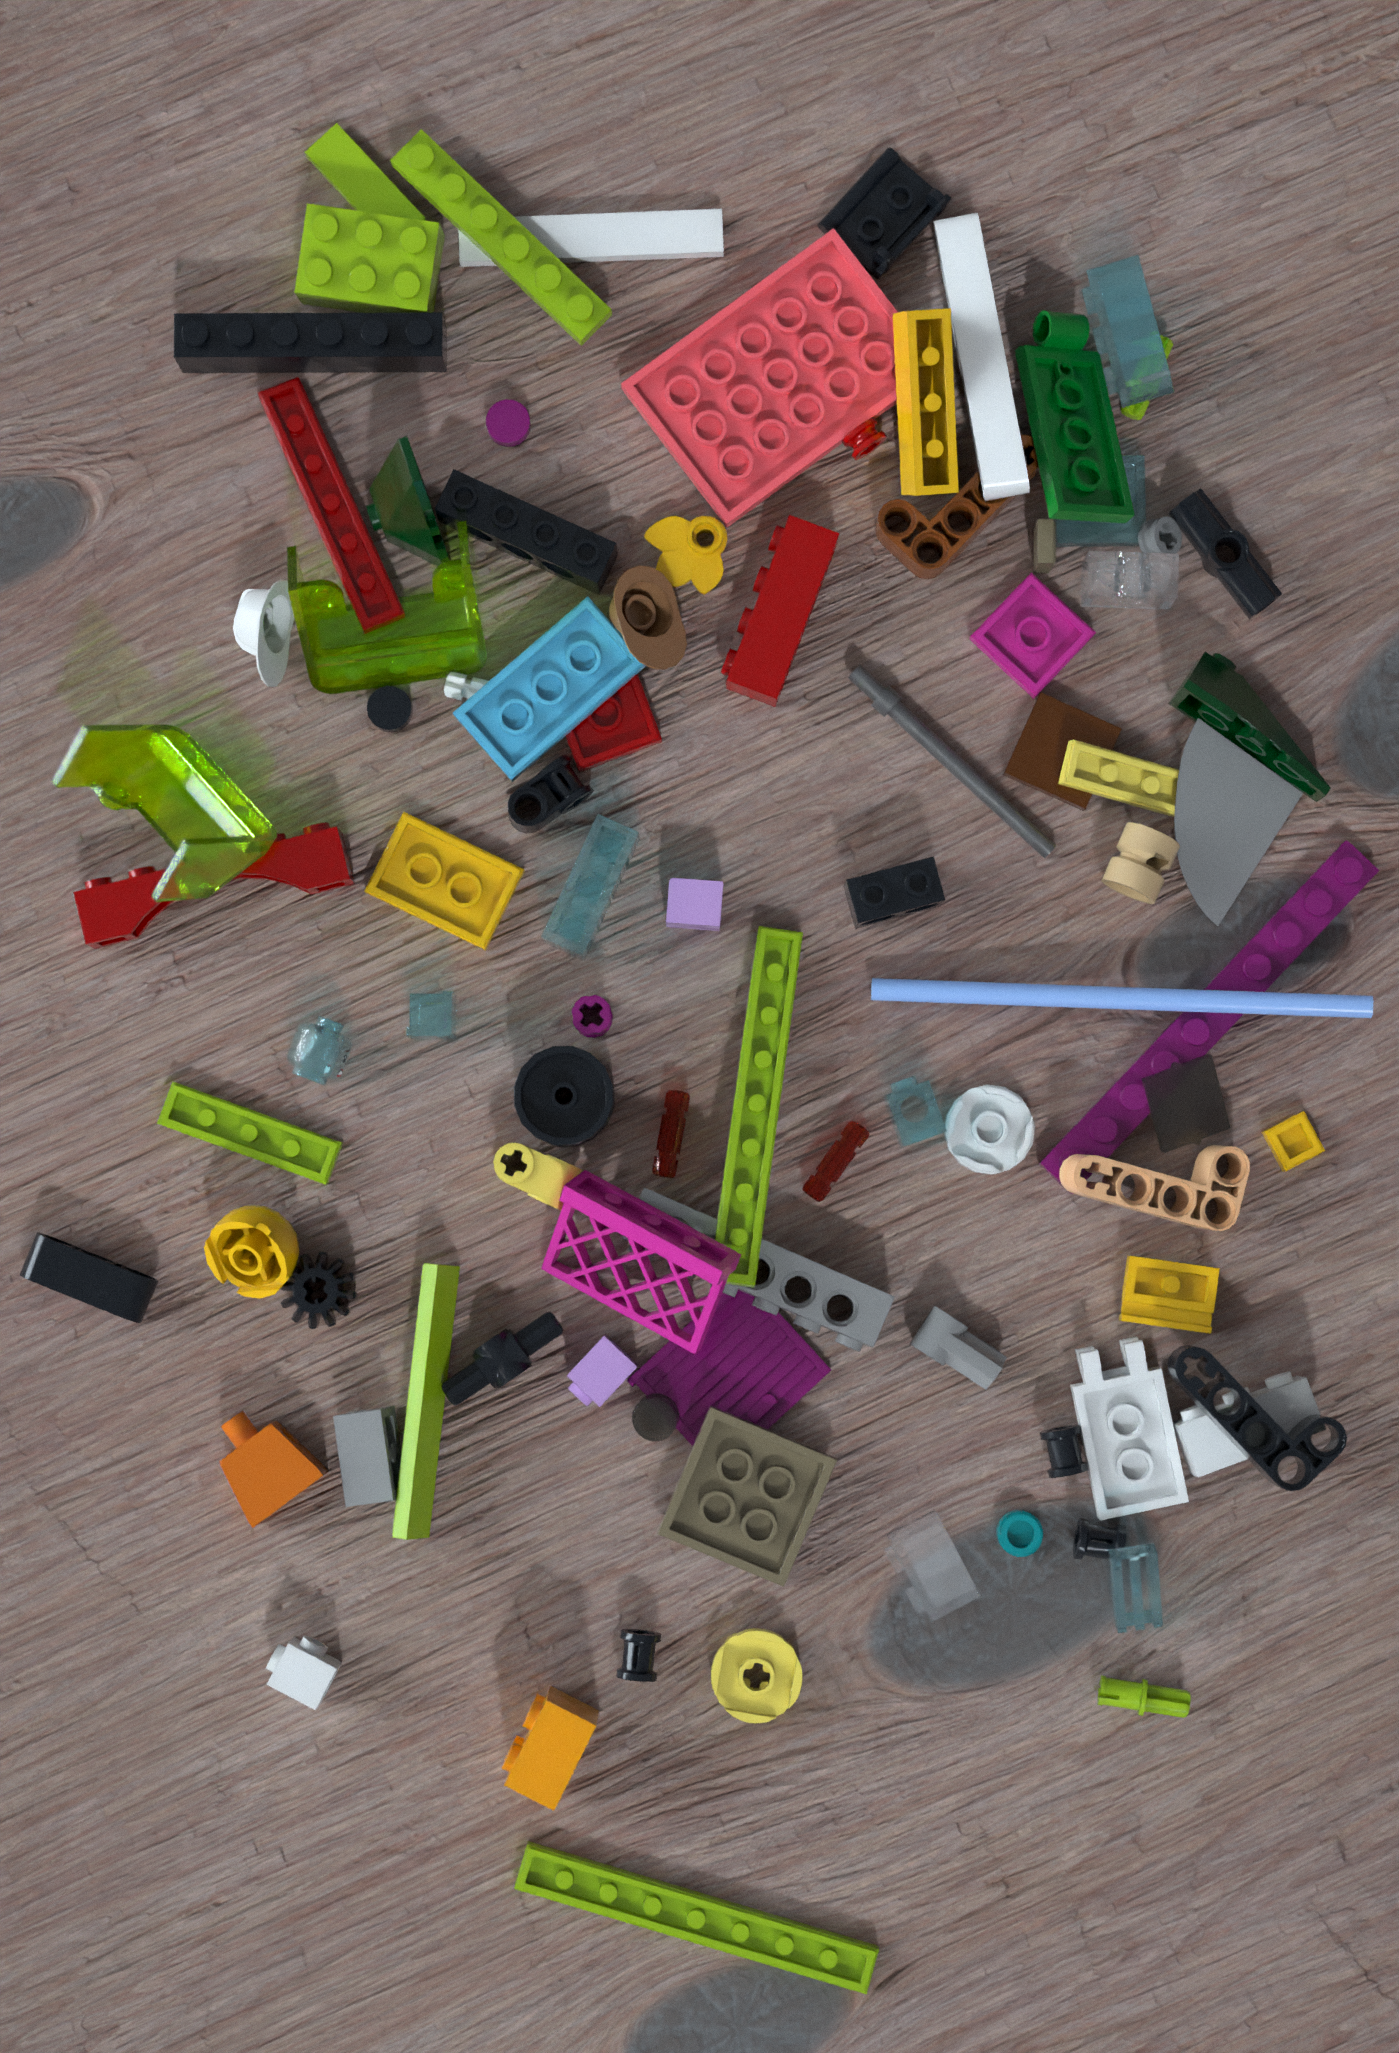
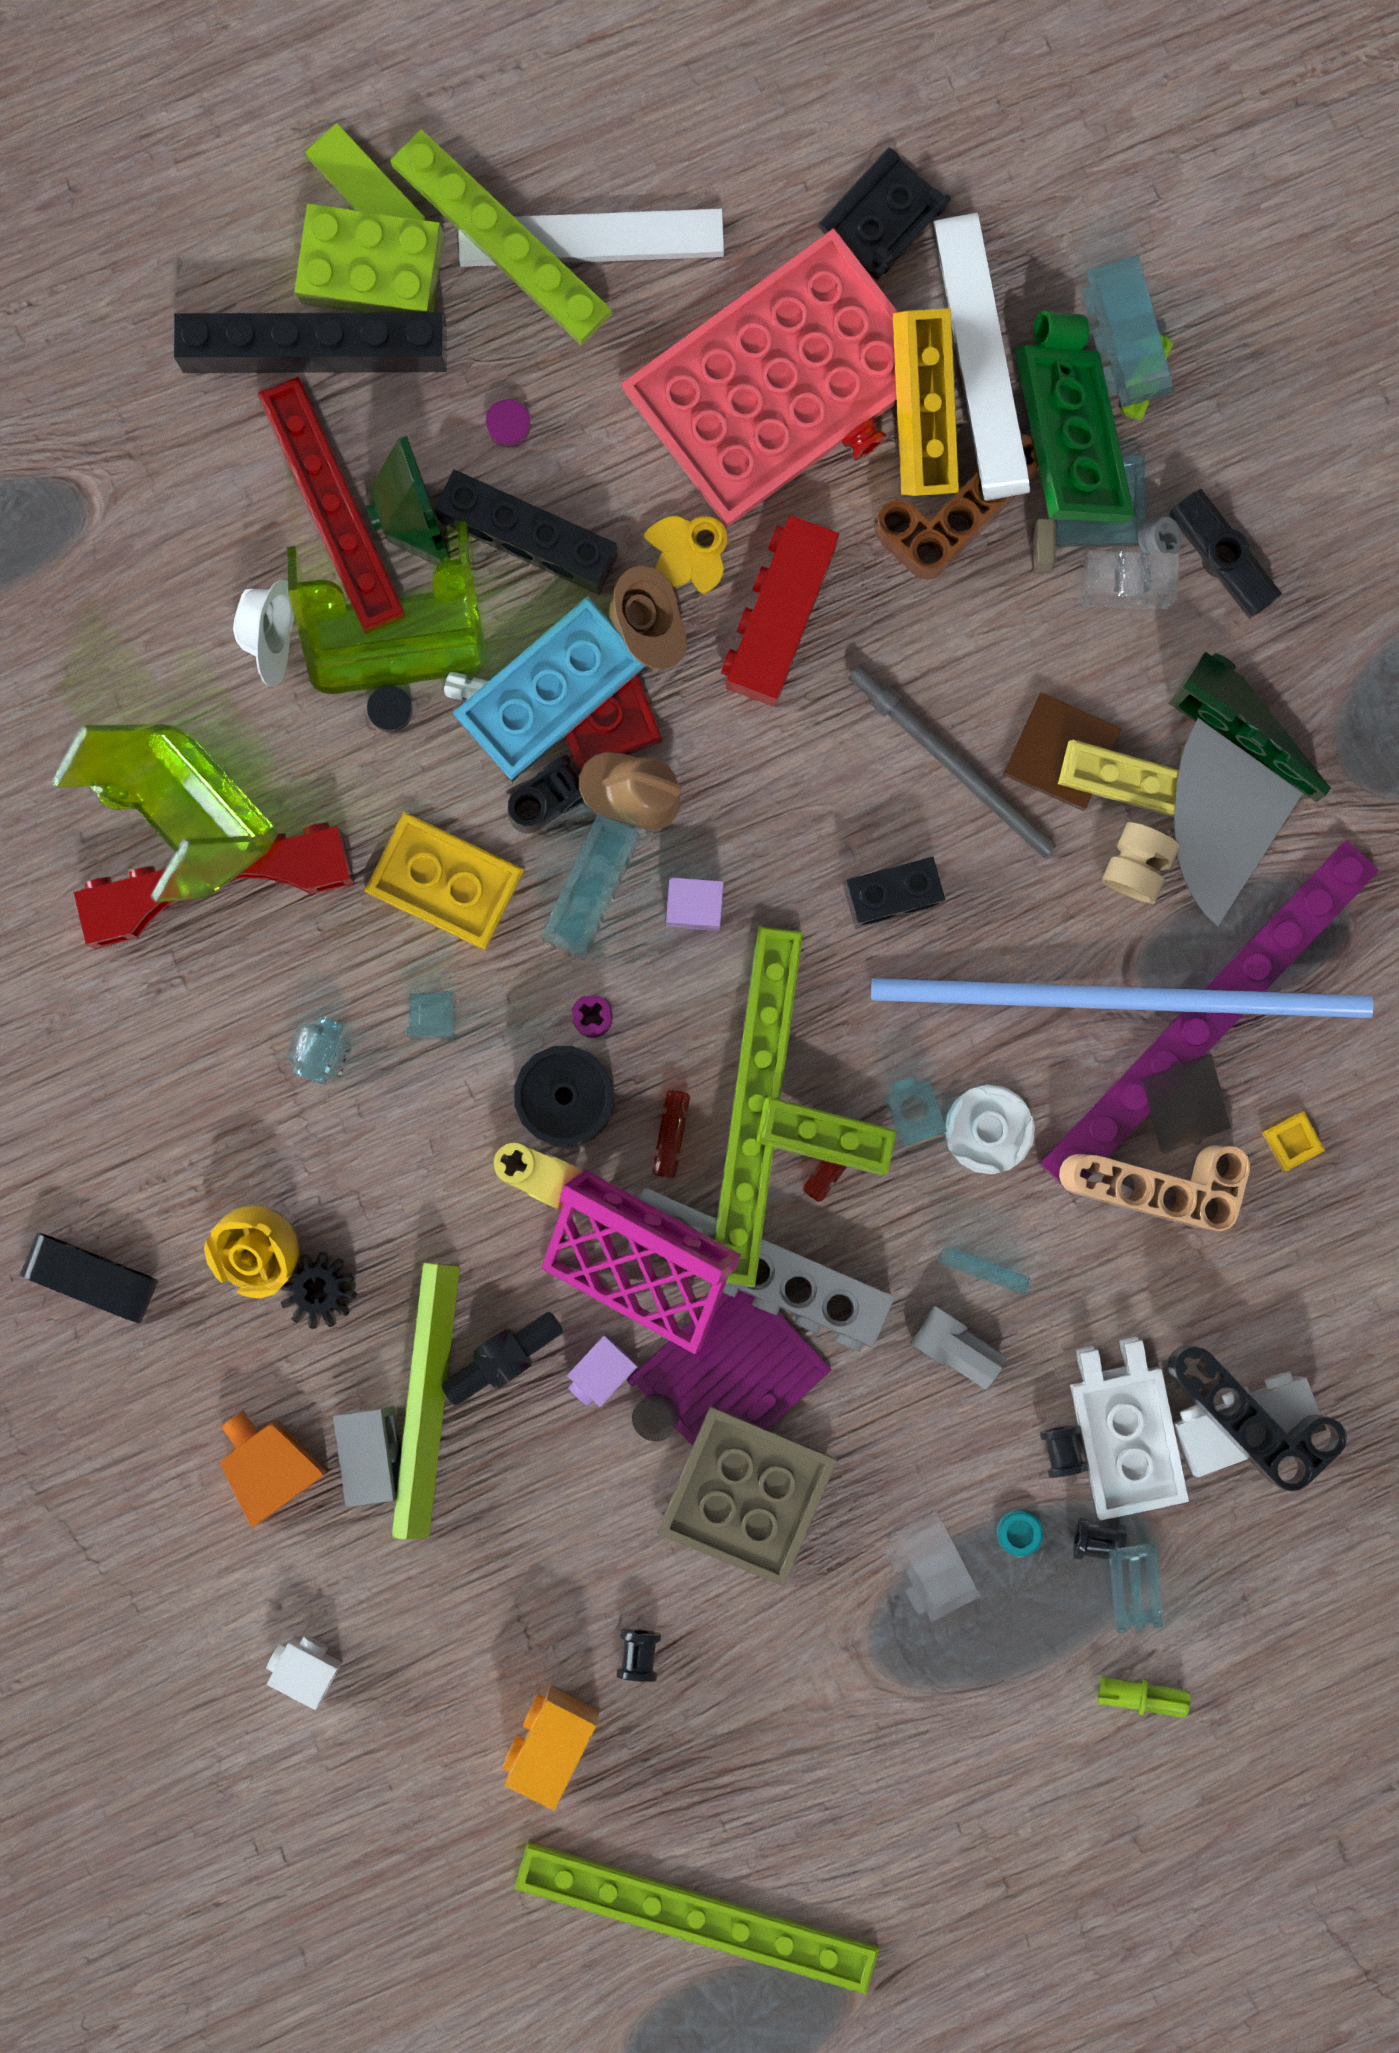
lime tile [157,1082,343,1185] -> none
light yellow plate [711,1628,803,1723] -> none
dark pink tile [969,573,1096,699] -> none
yellow plate [1119,1255,1220,1334] -> none
none -> medium nougat piece [579,752,682,830]
none -> lime tile [756,1097,897,1176]
none -> clear light blue tile [937,1247,1032,1296]

